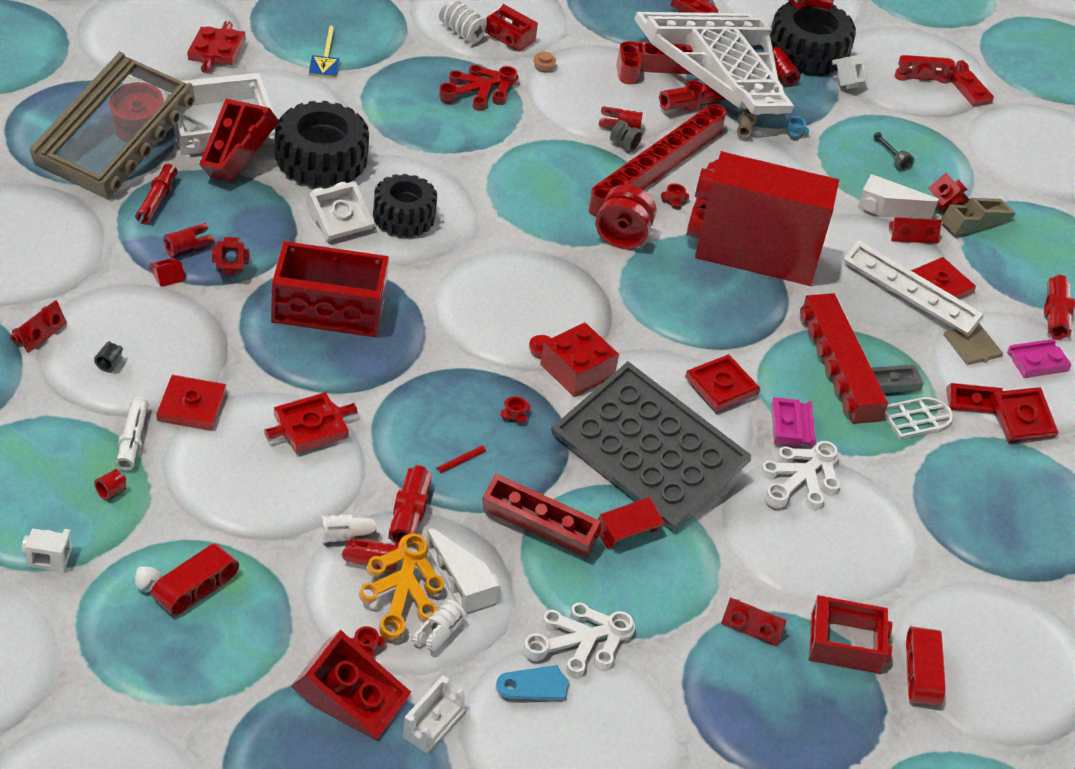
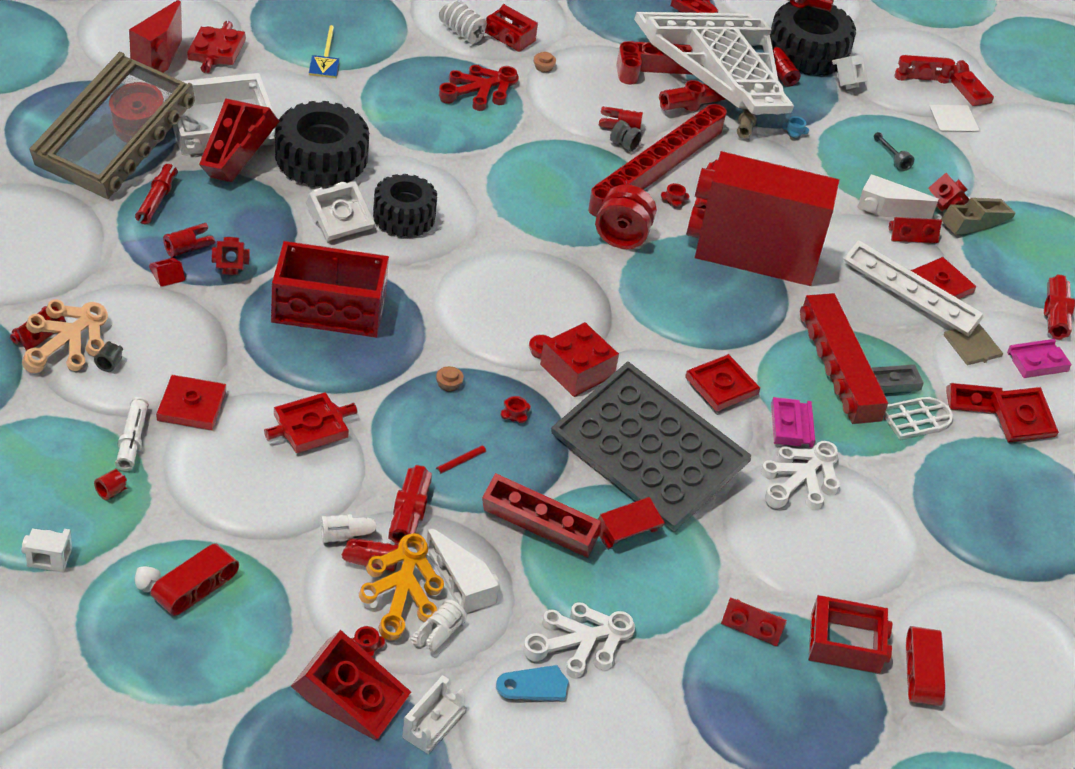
none -> light nougat plant [22,299,108,373]
none -> red slope [129,0,182,73]
none -> nougat plate [436,366,464,391]
none -> white sticker [929,105,980,131]

